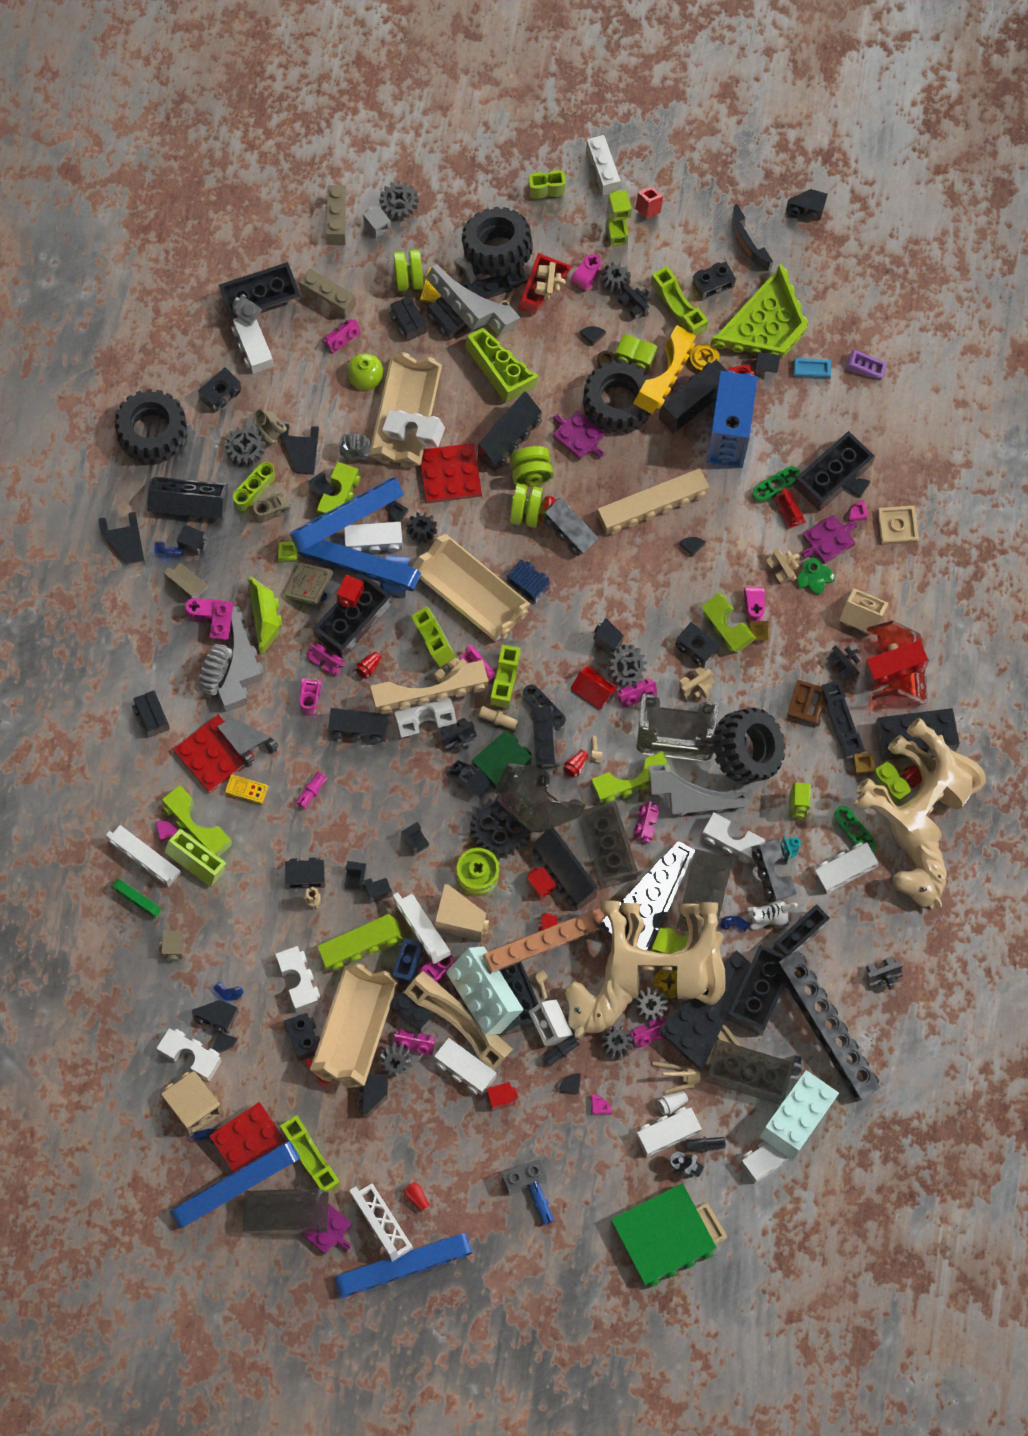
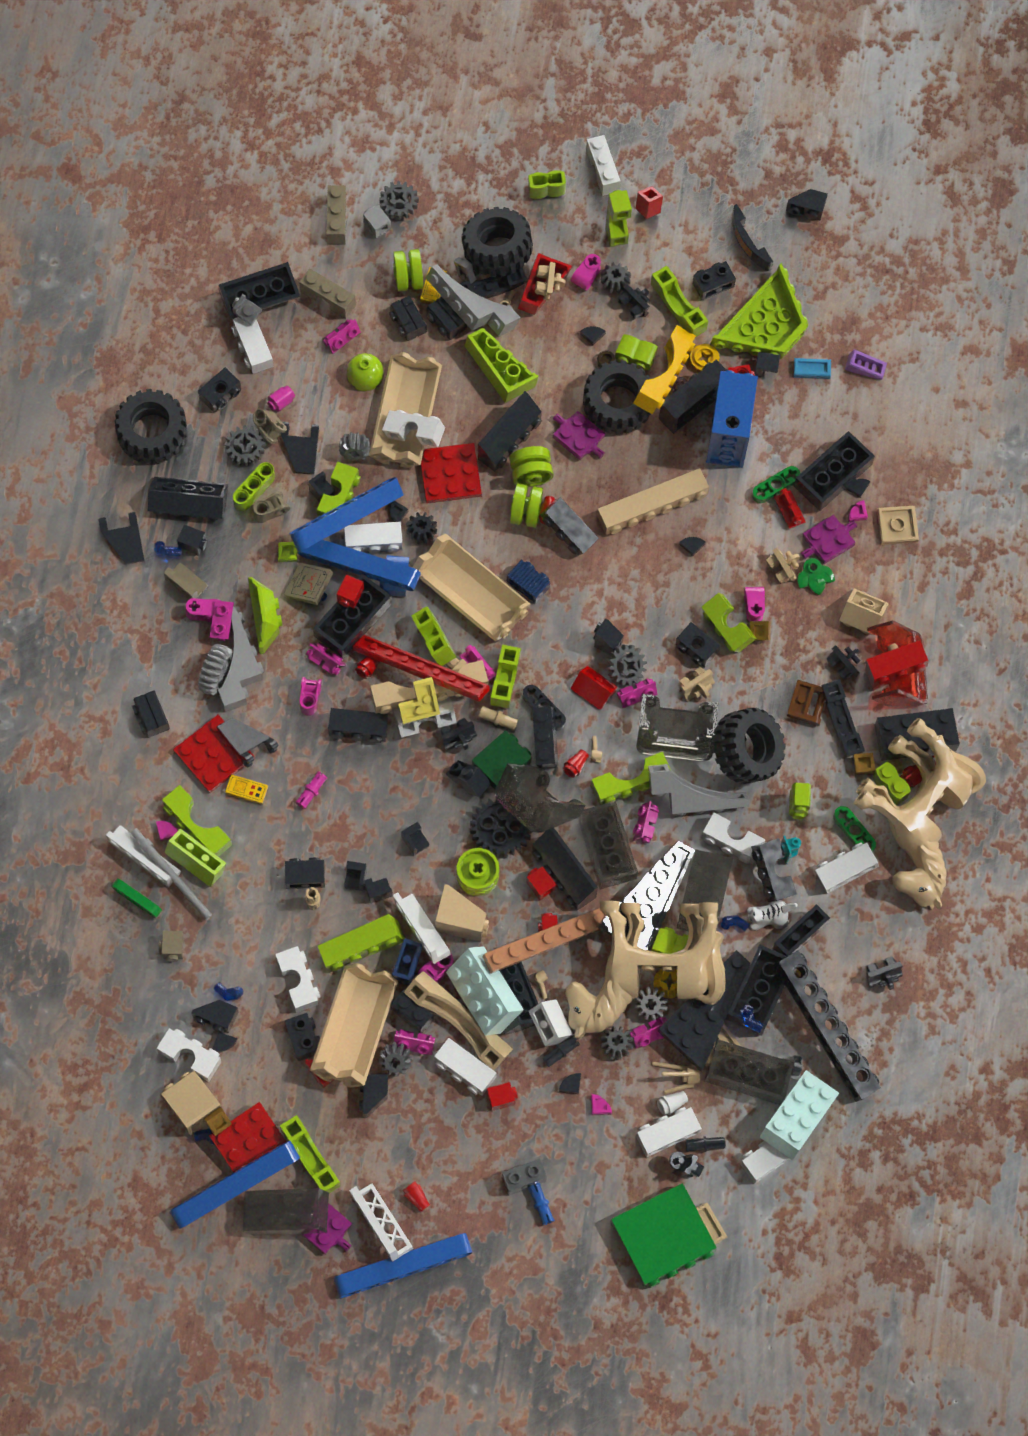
none -> light grey bar [131,828,212,920]
none -> pearl gold plate [204,1107,232,1136]
none -> dark pink brick [267,385,295,412]
none -> red tile [353,635,490,702]
none -> light yellow plate [398,677,440,724]
none -> clear blue arm [740,1005,764,1033]

